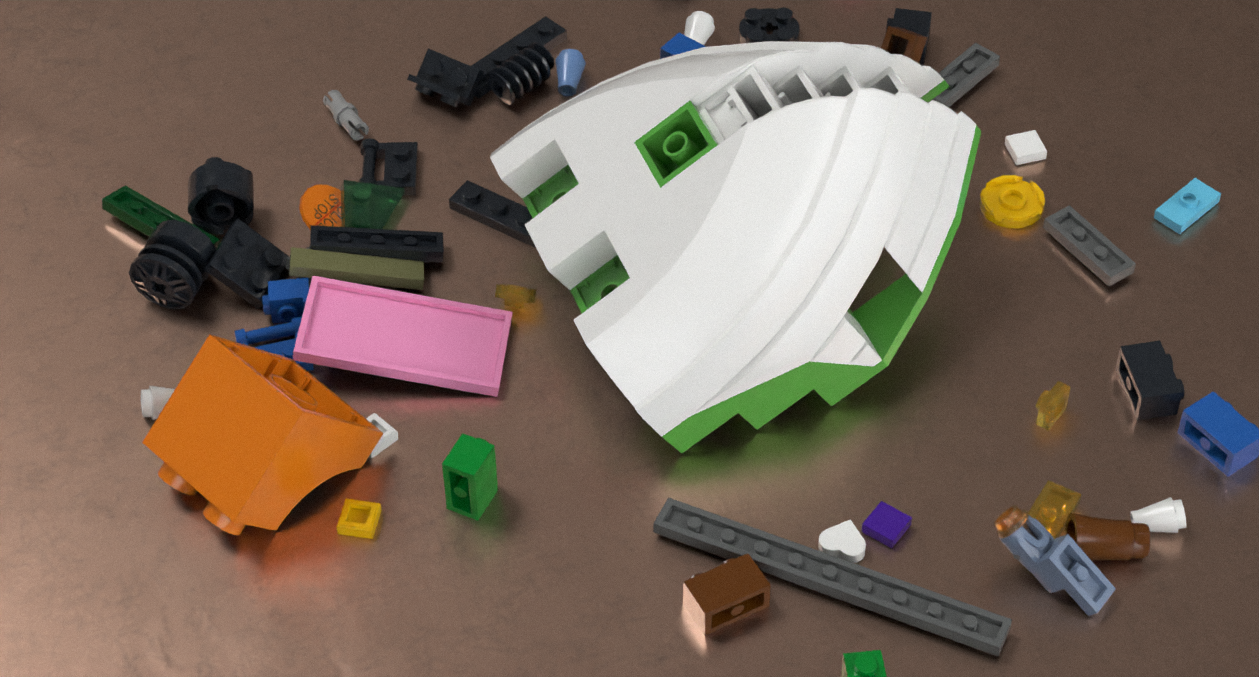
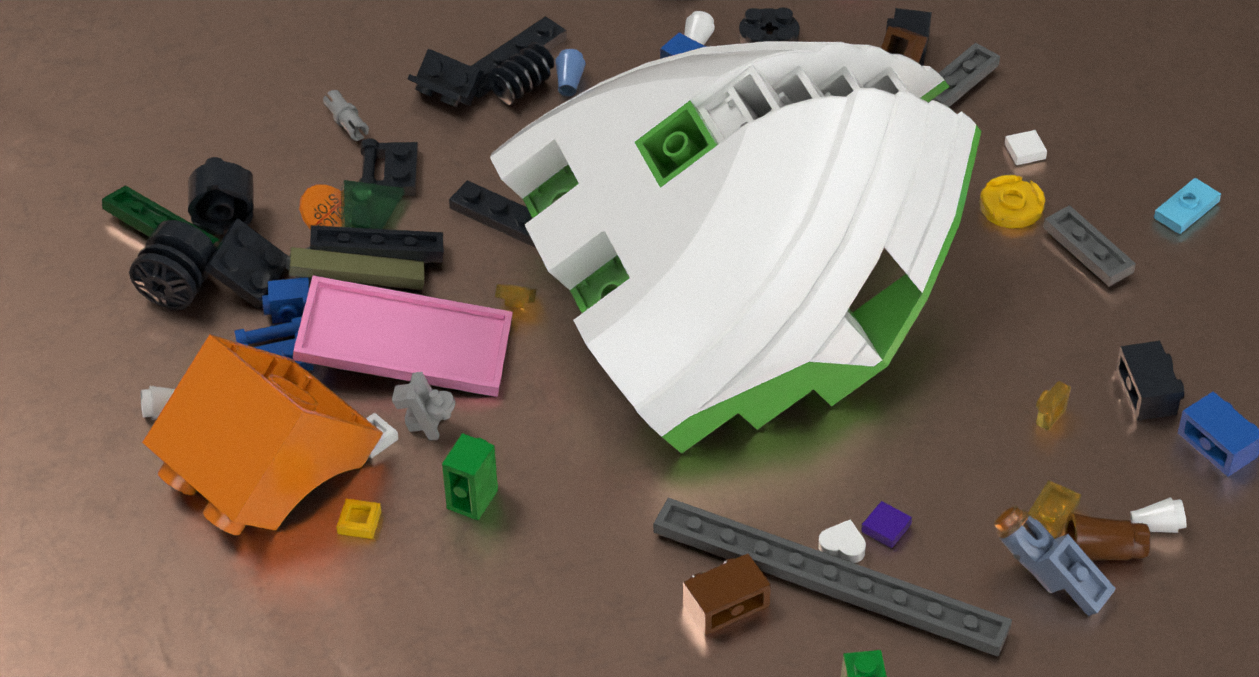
none -> light grey hips [392,372,456,440]

